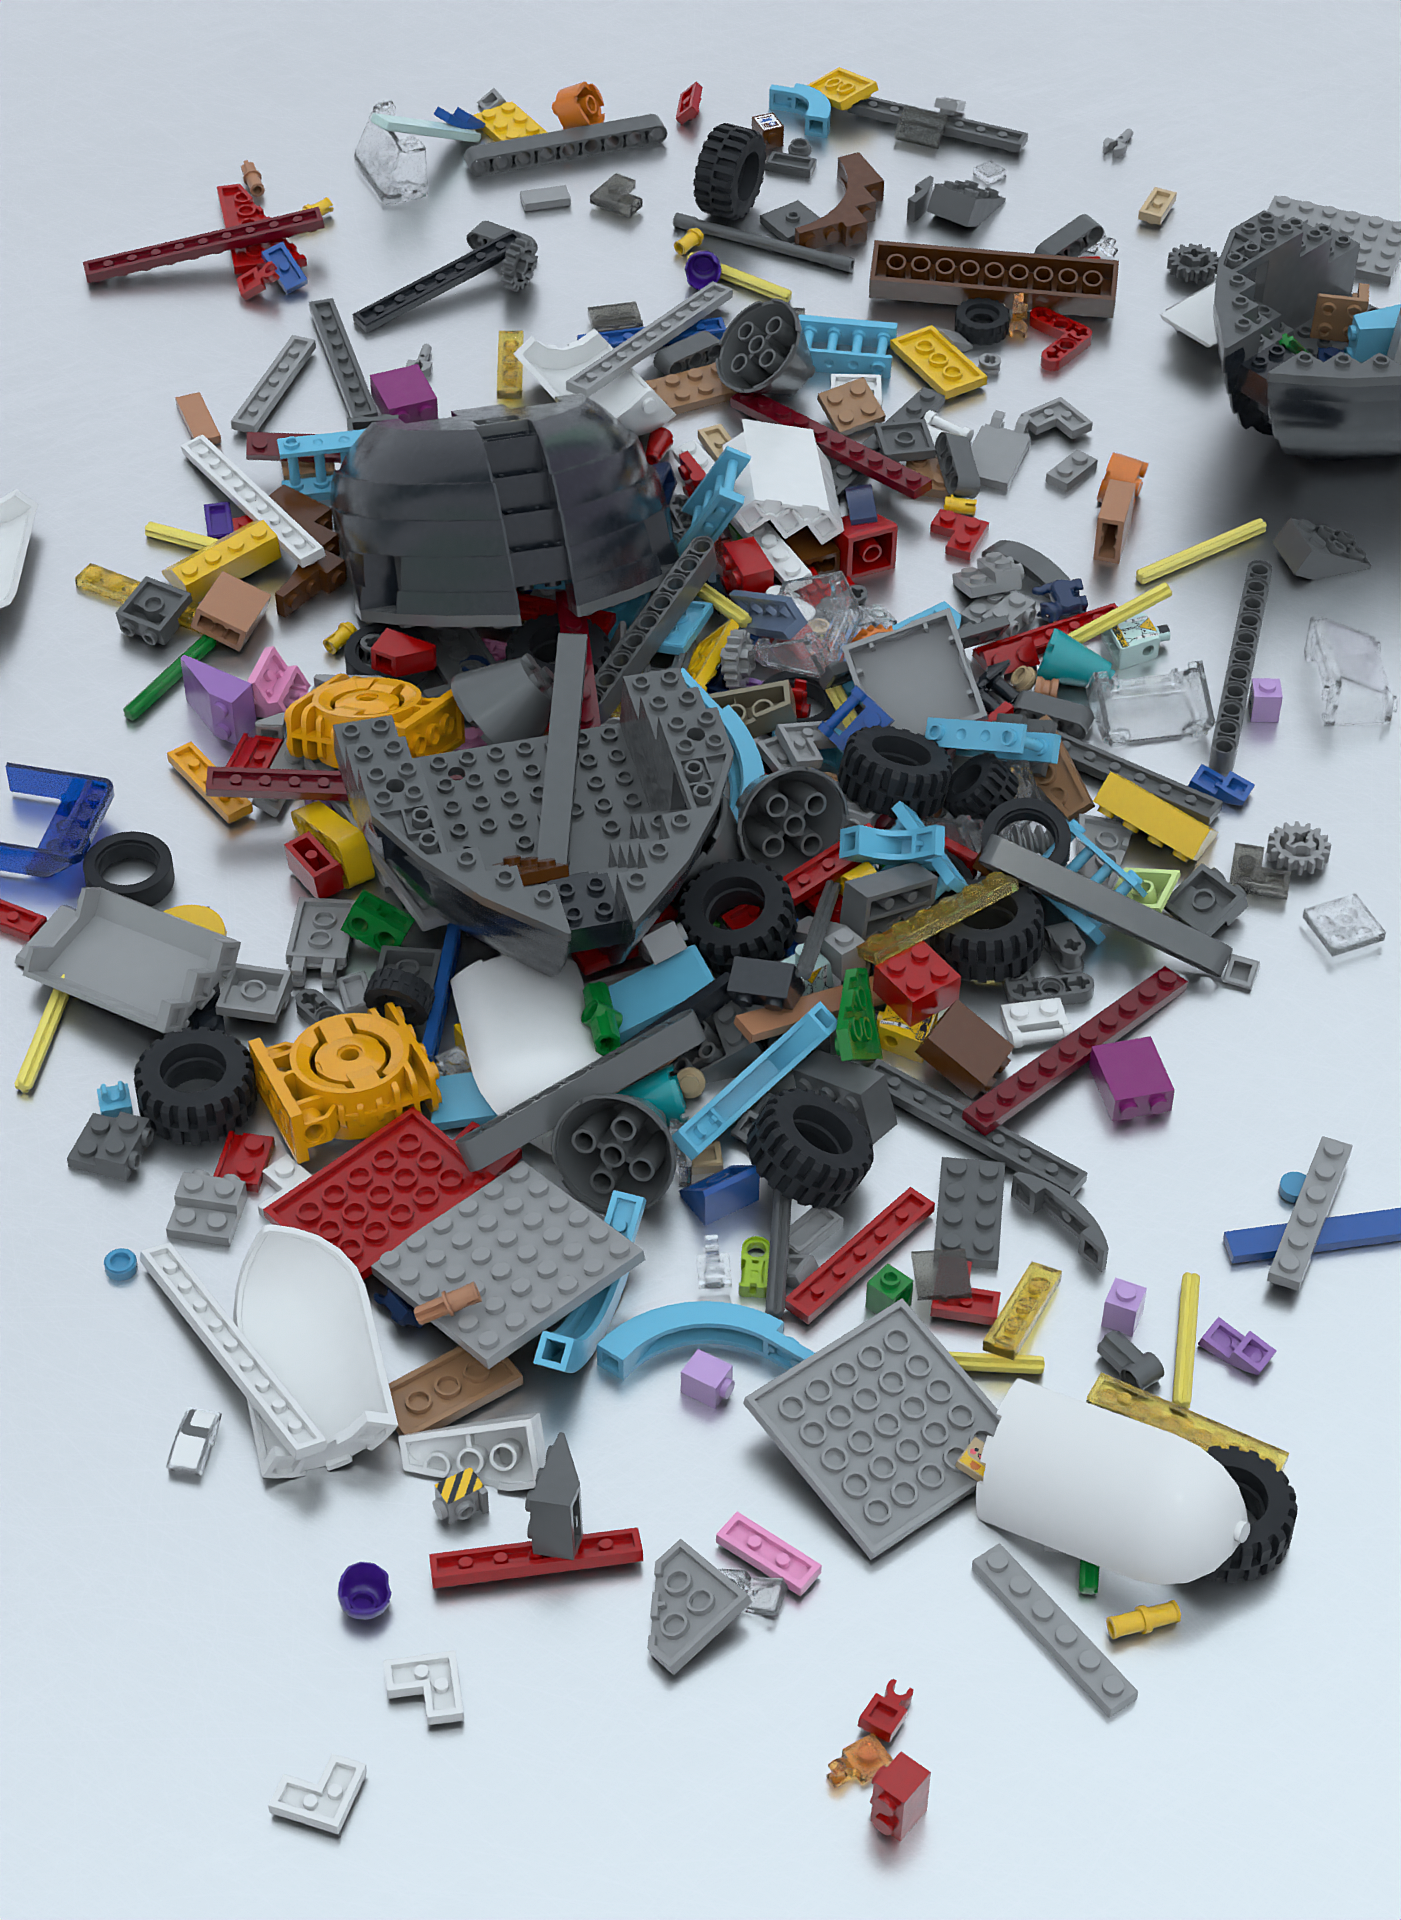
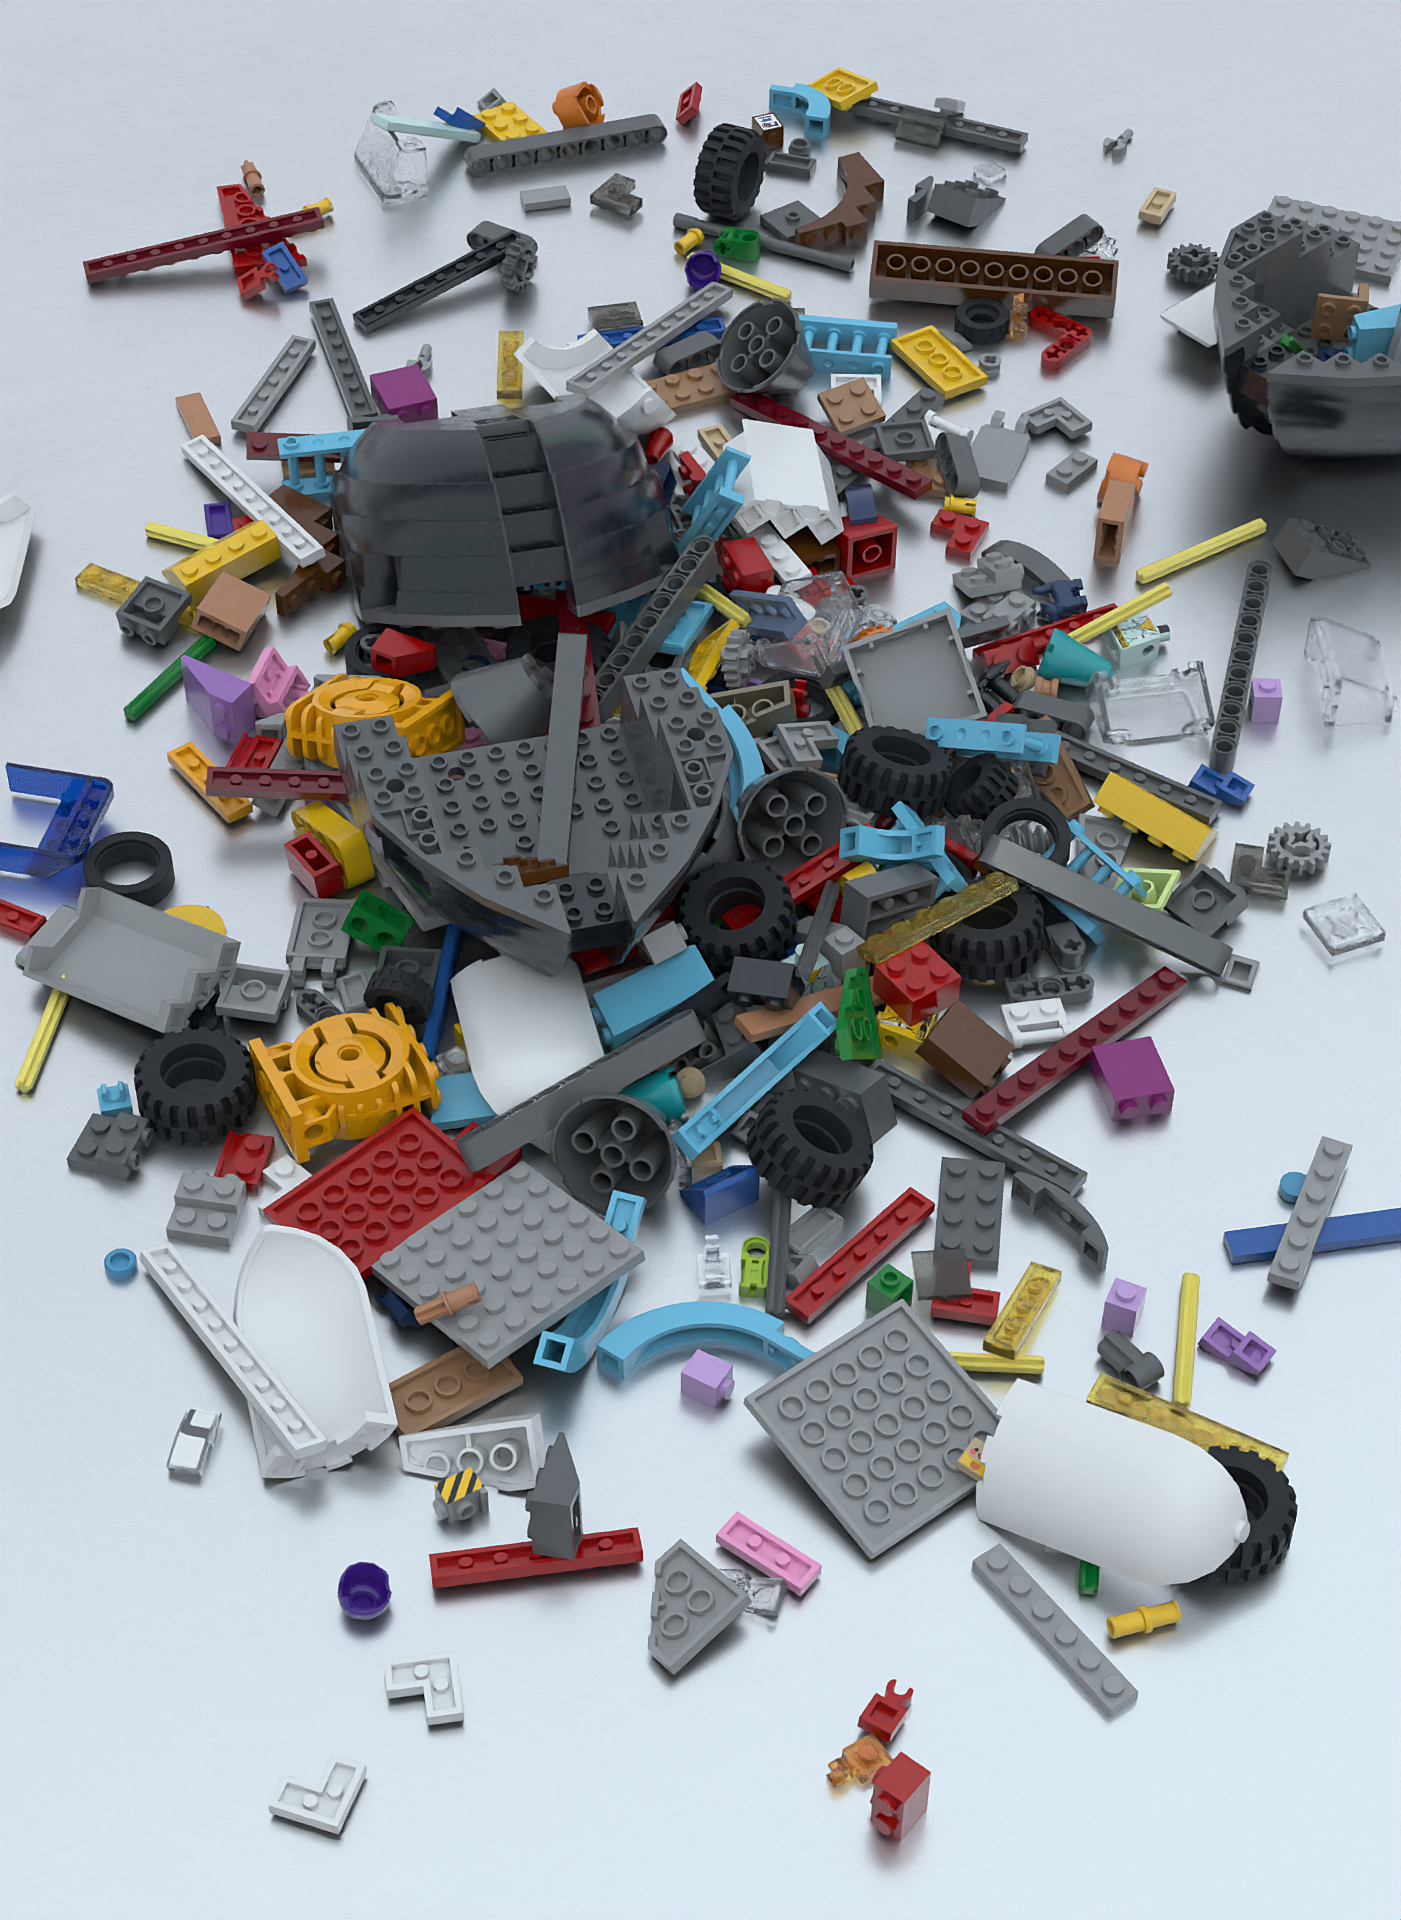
green piece [581,981,623,1056] -> none
blue plate [817,685,895,752] -> none
none -> green piece [713,227,761,262]

